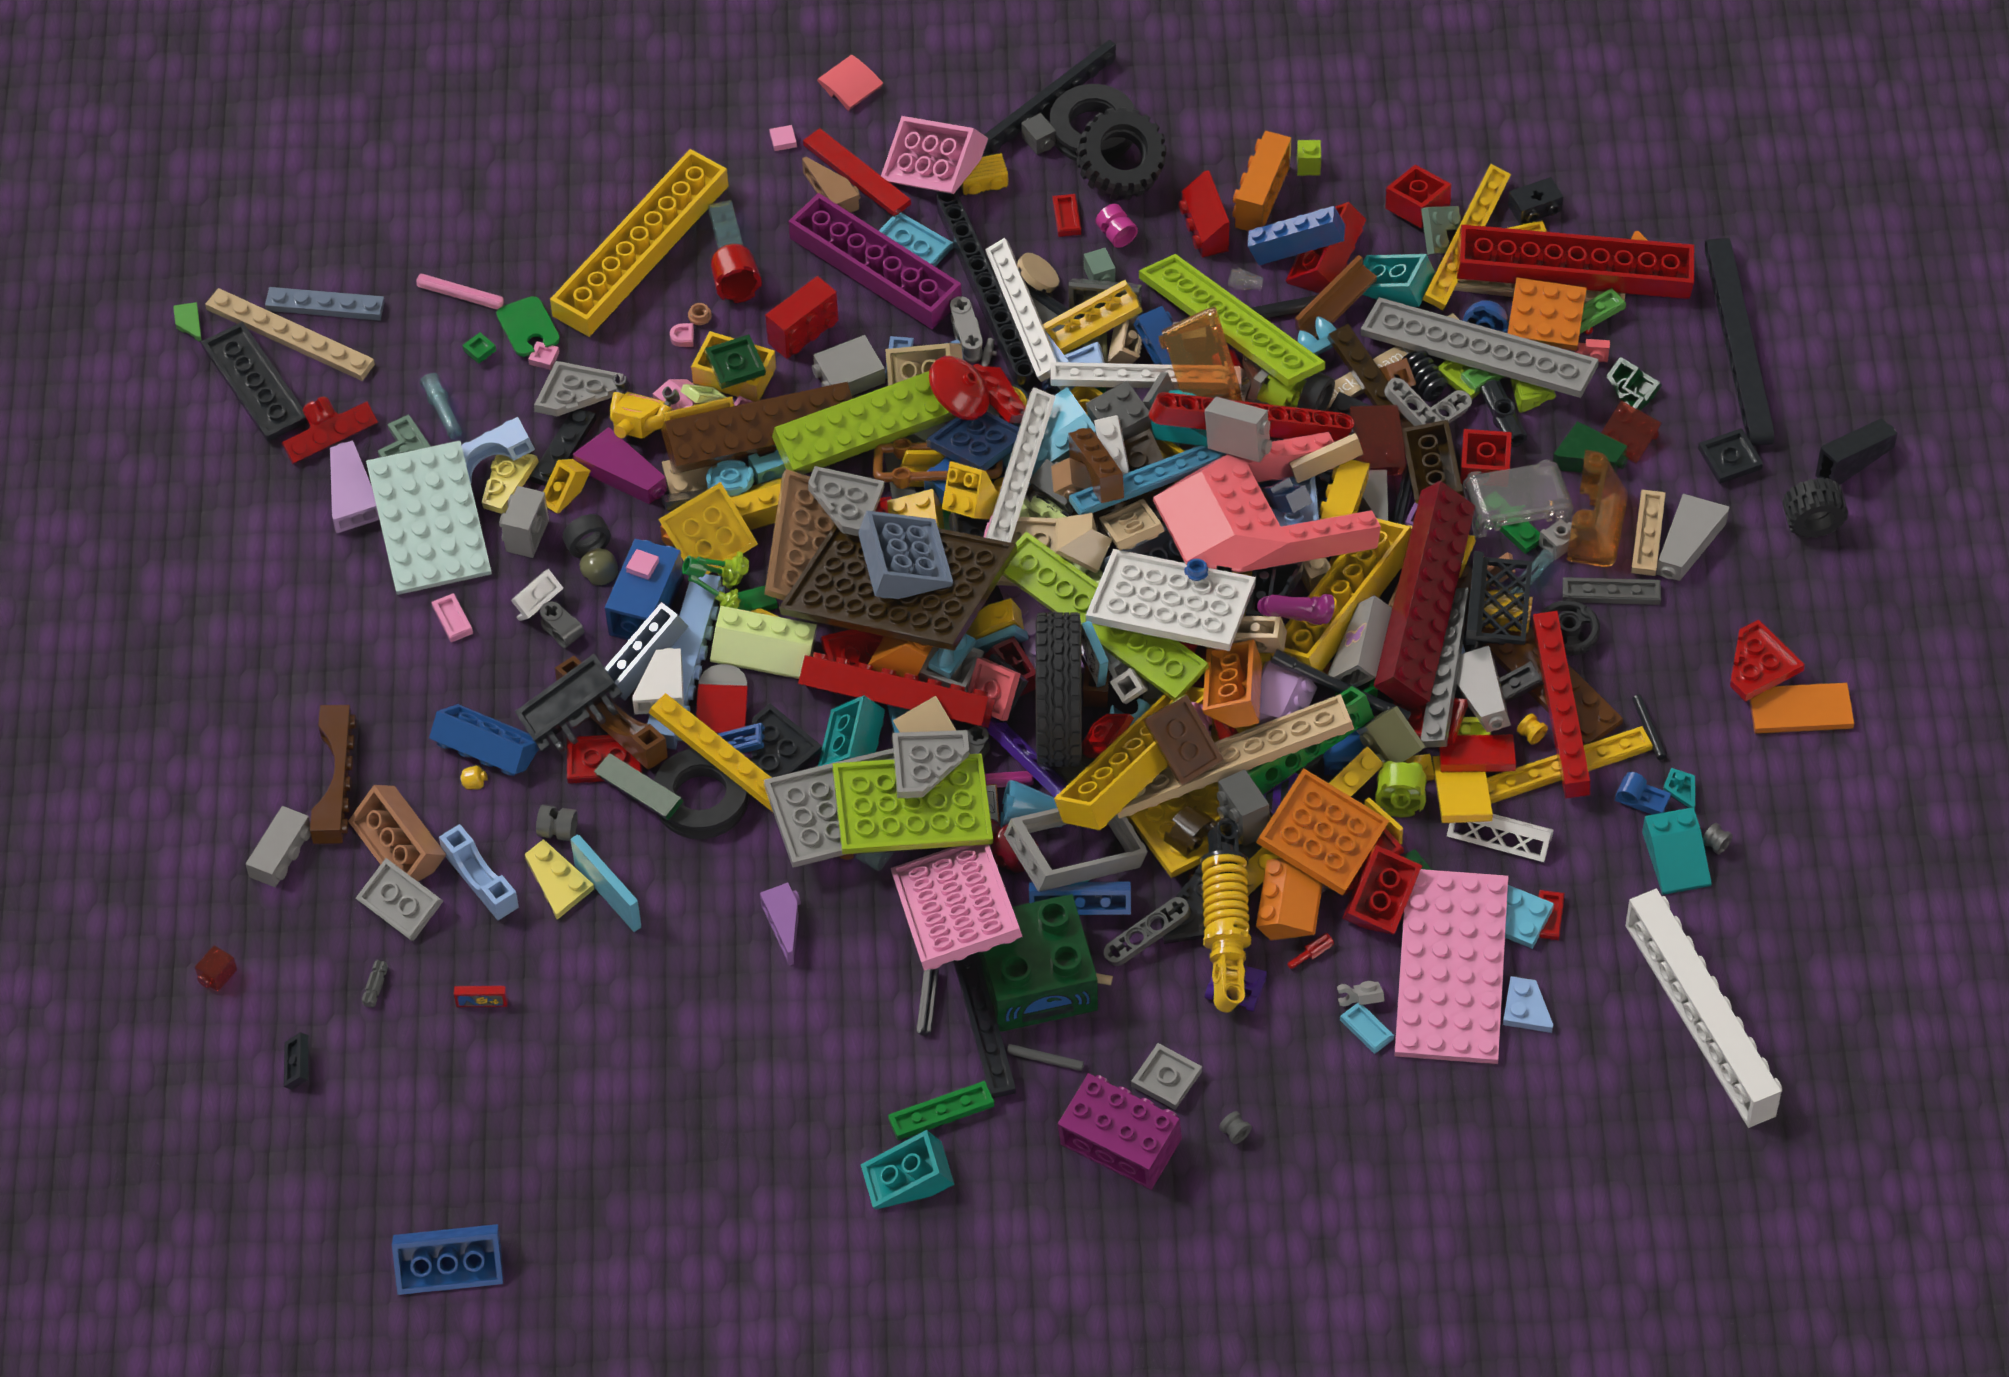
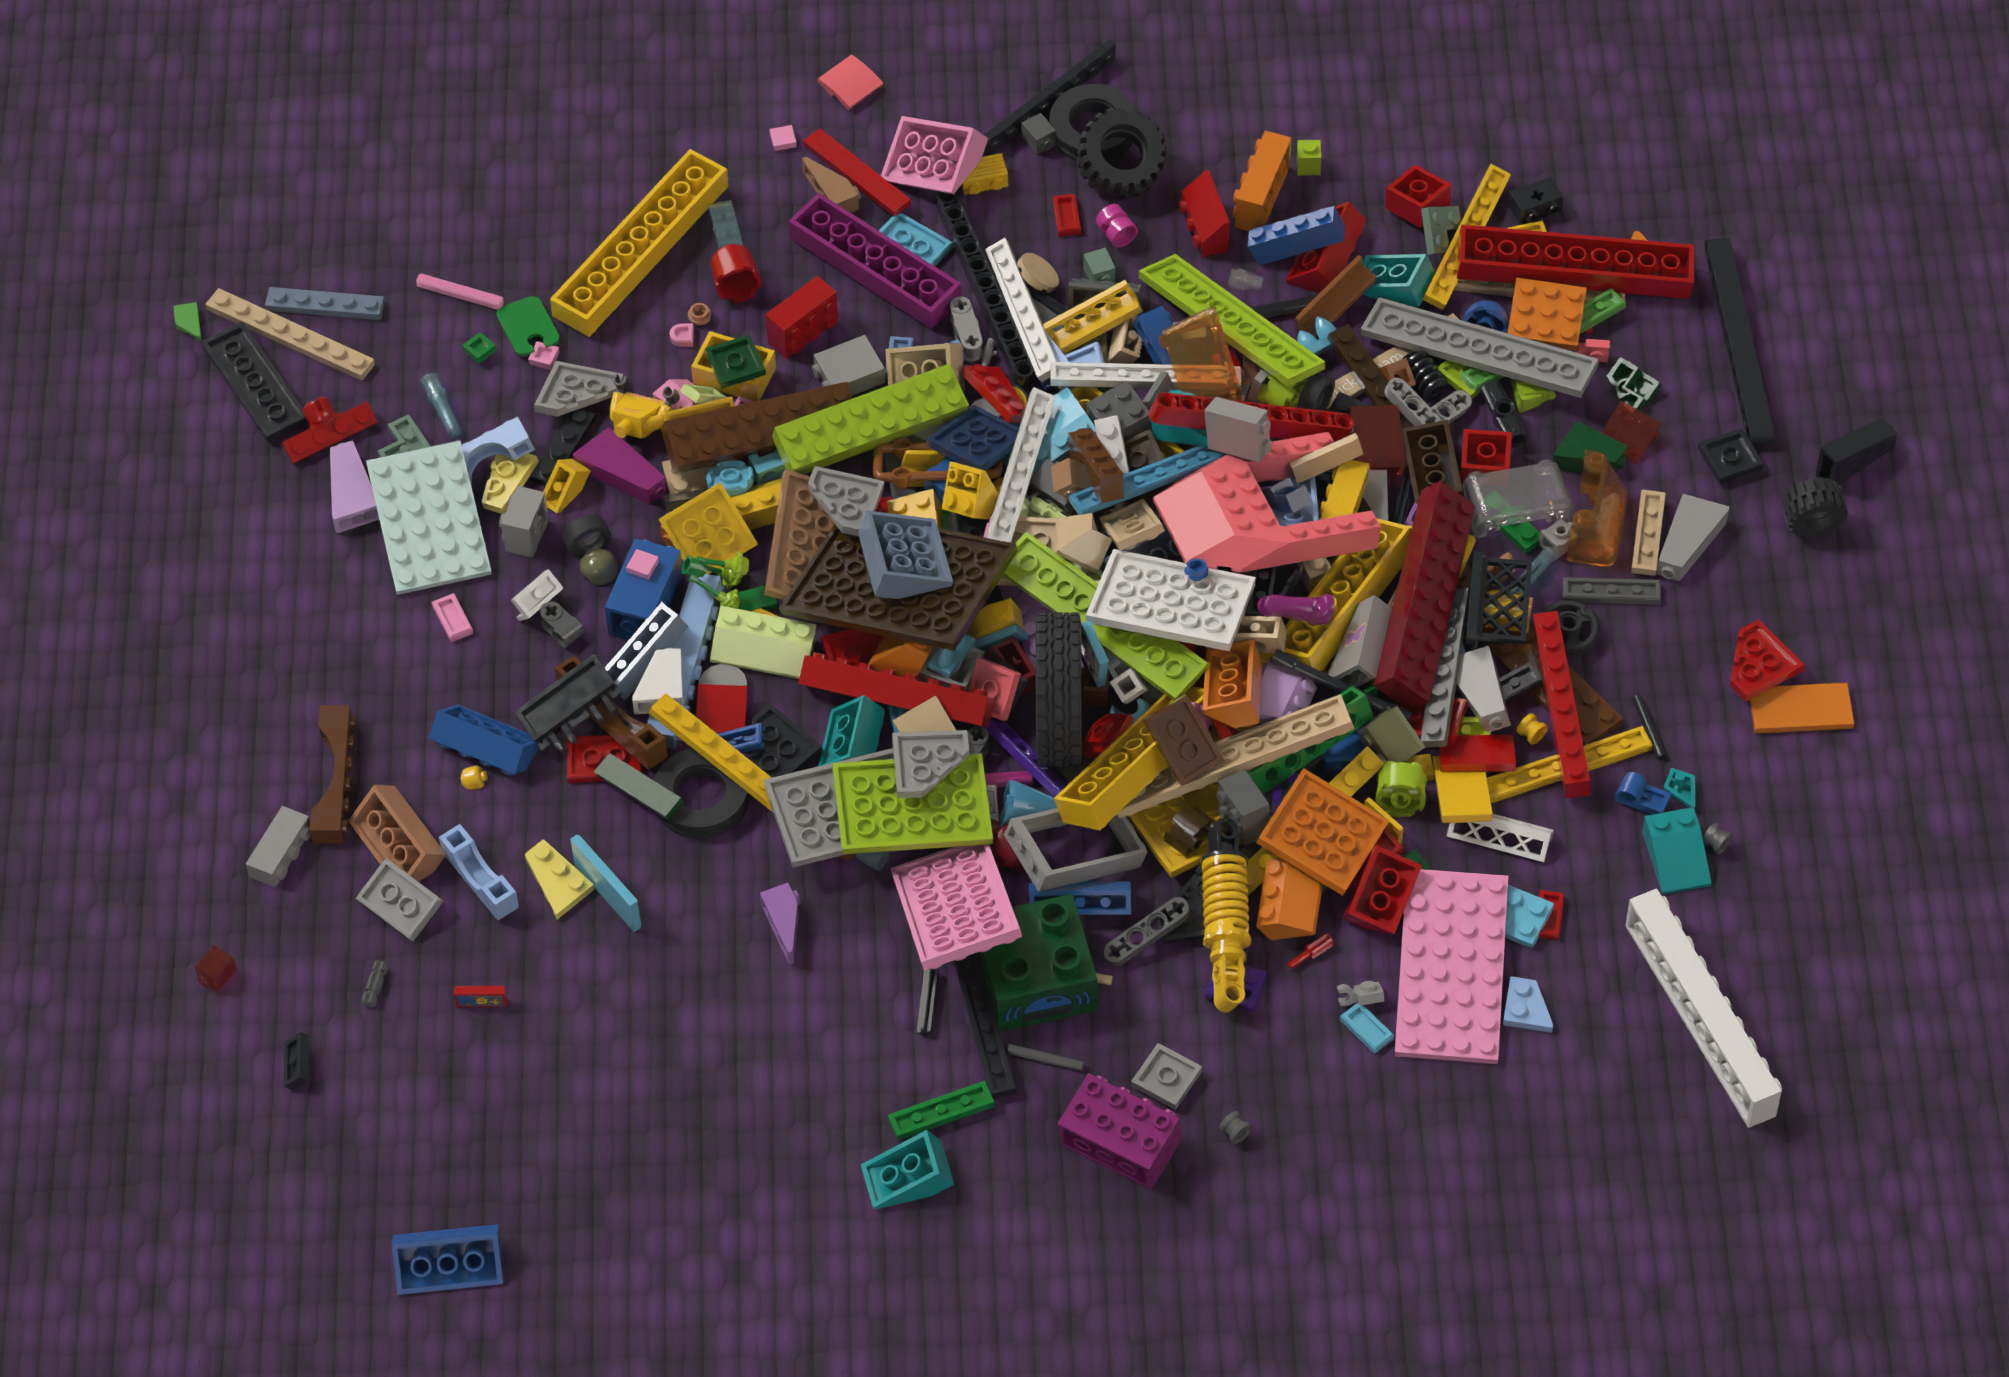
dark grey wheel [536,804,578,842] -> none
red dish [929,356,989,420] -> none

